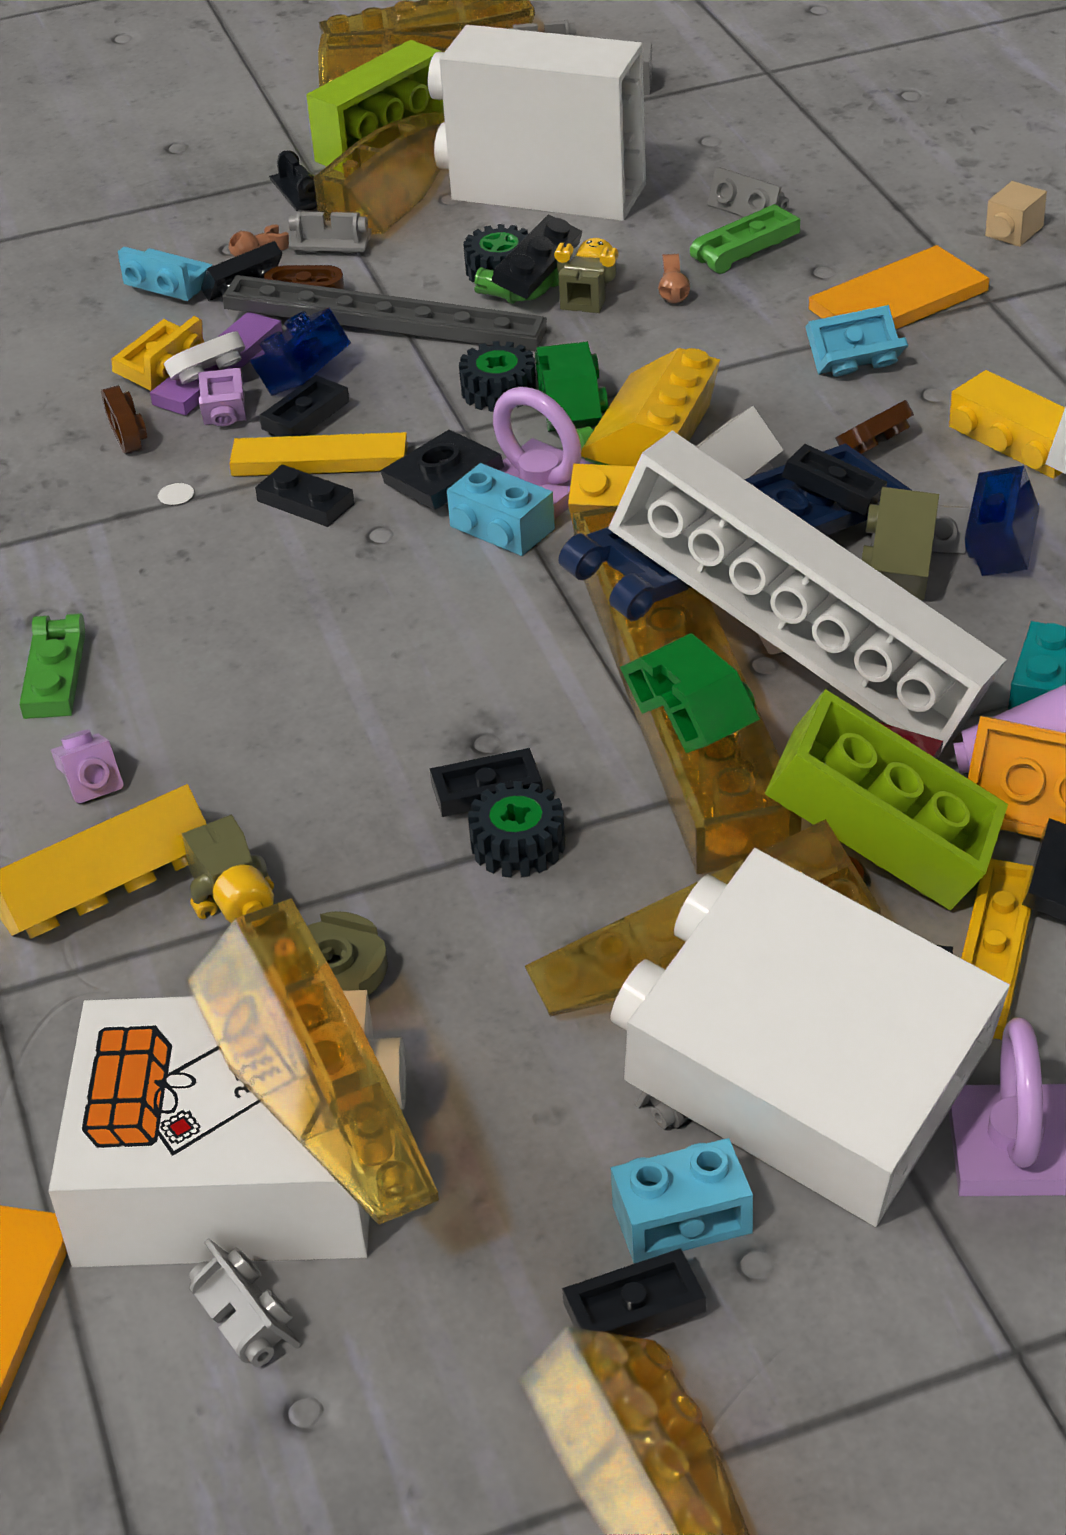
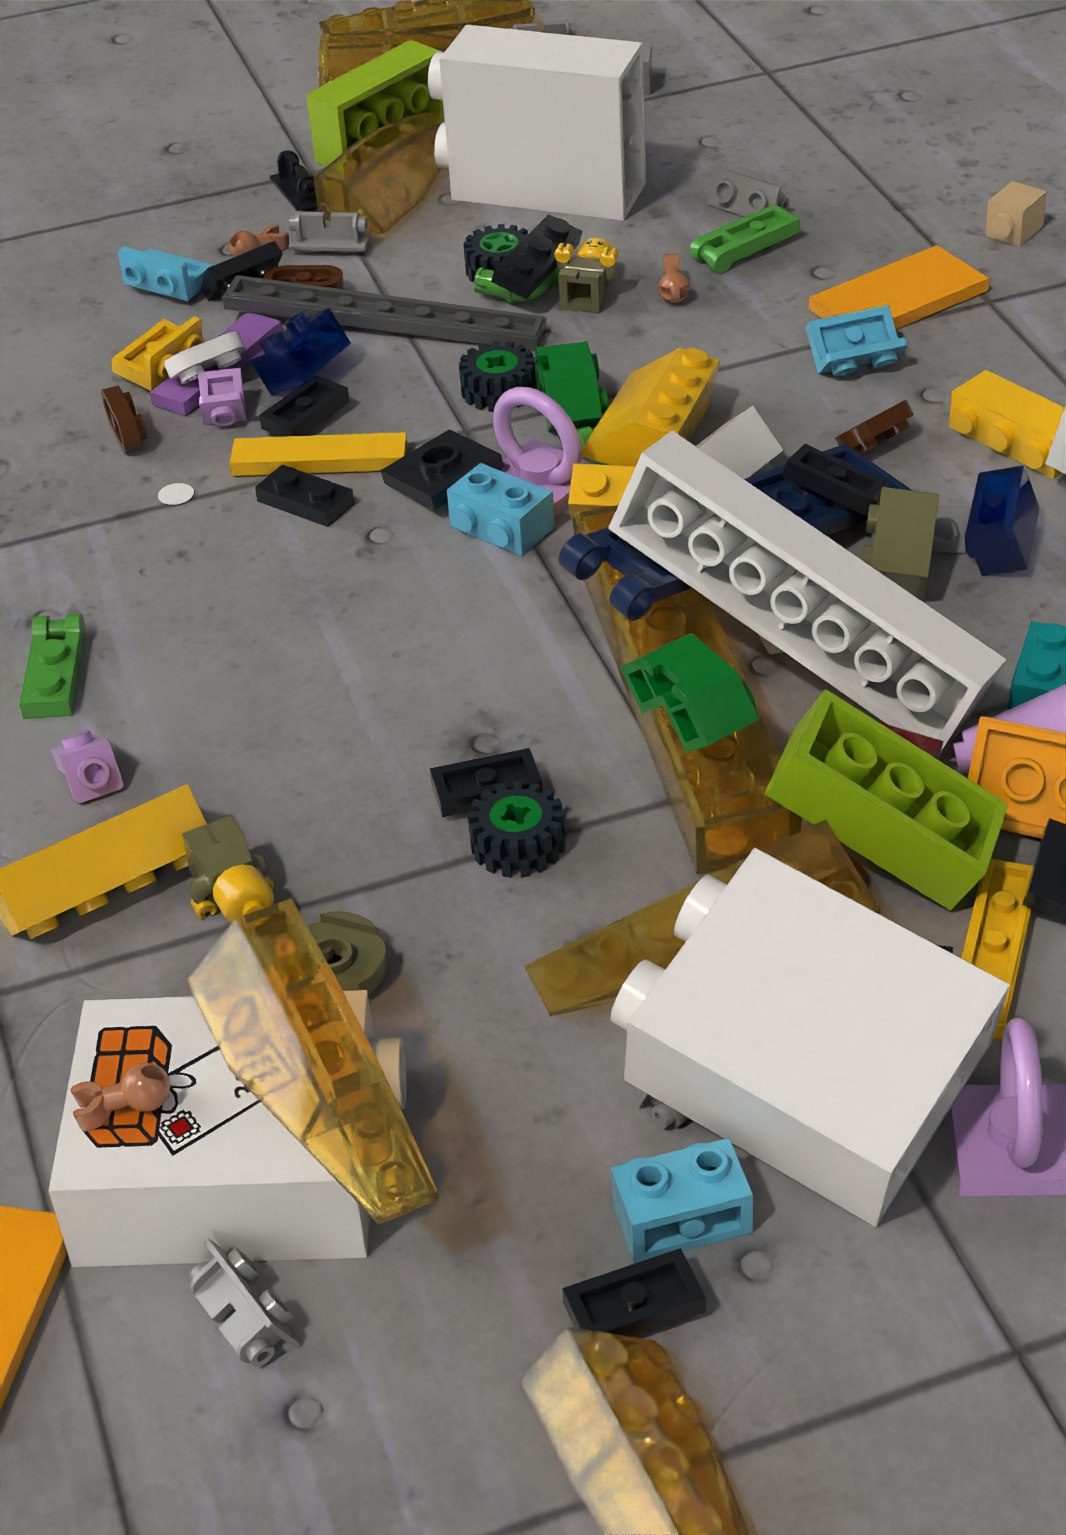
none -> nougat arm [70,1063,171,1132]

